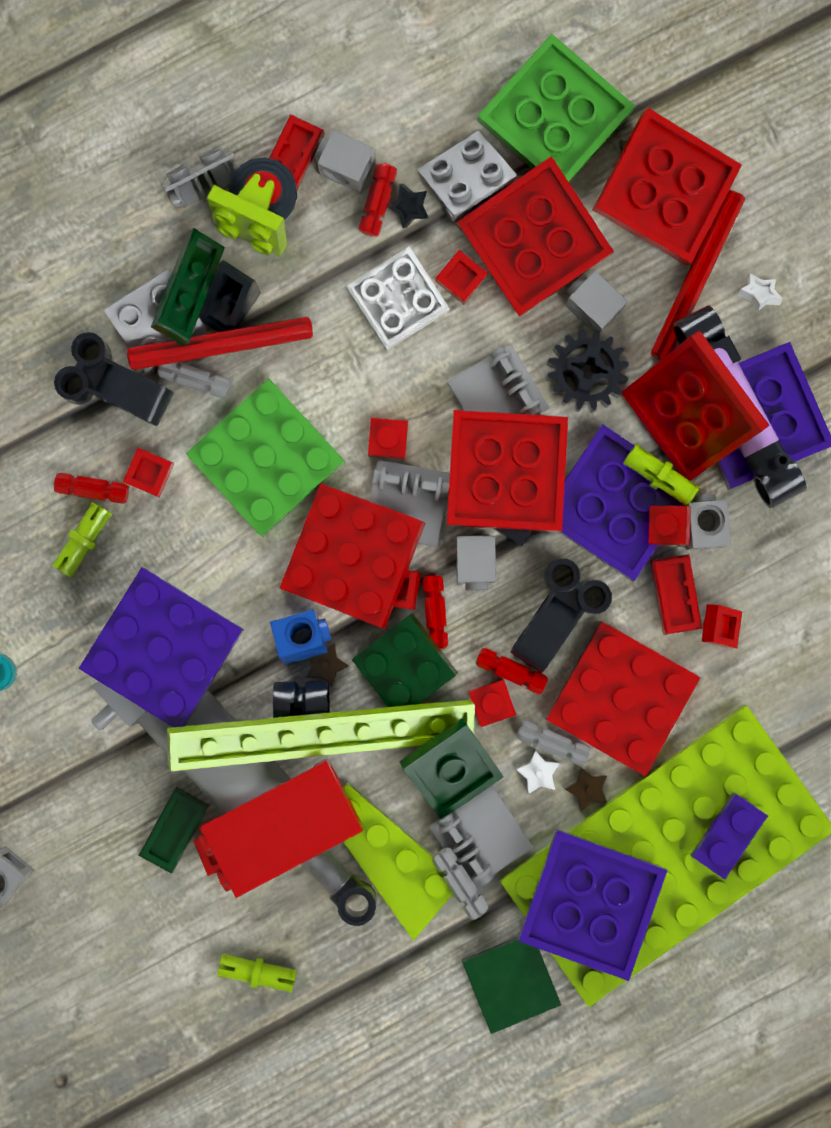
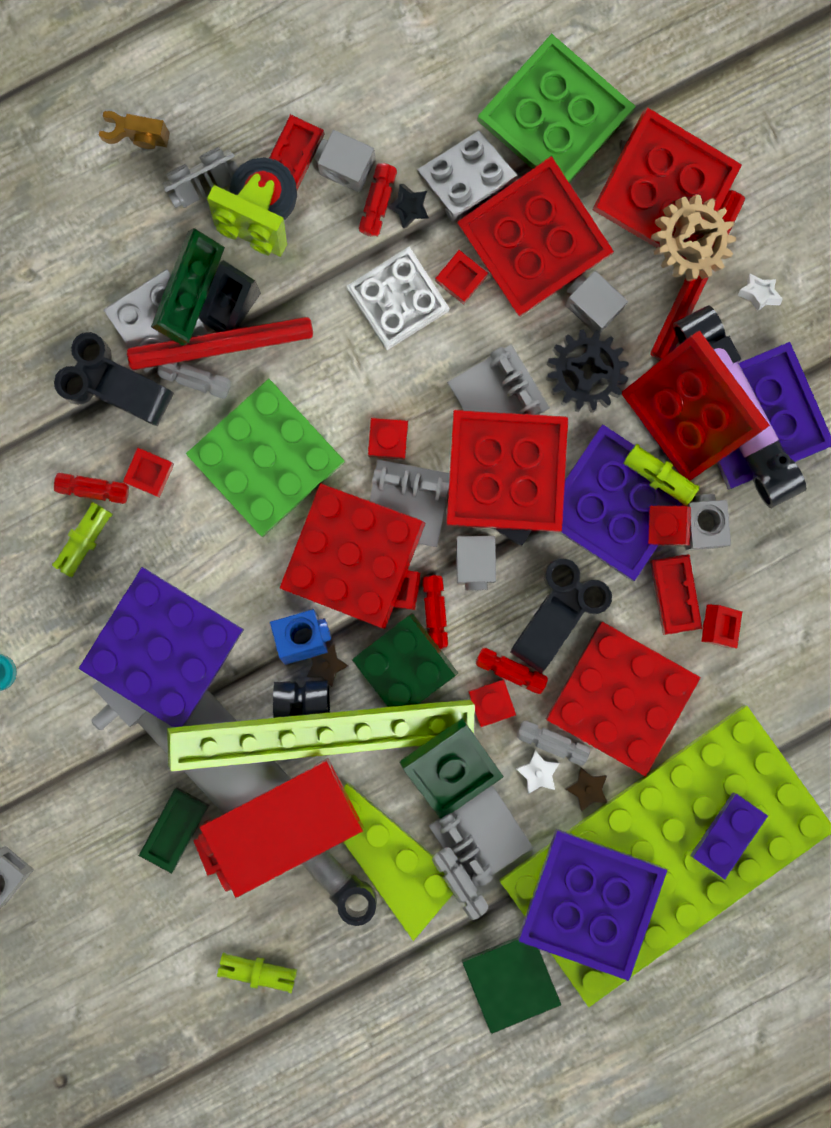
none -> pearl gold plate [99,111,170,149]
none -> tan gear [651,195,736,281]

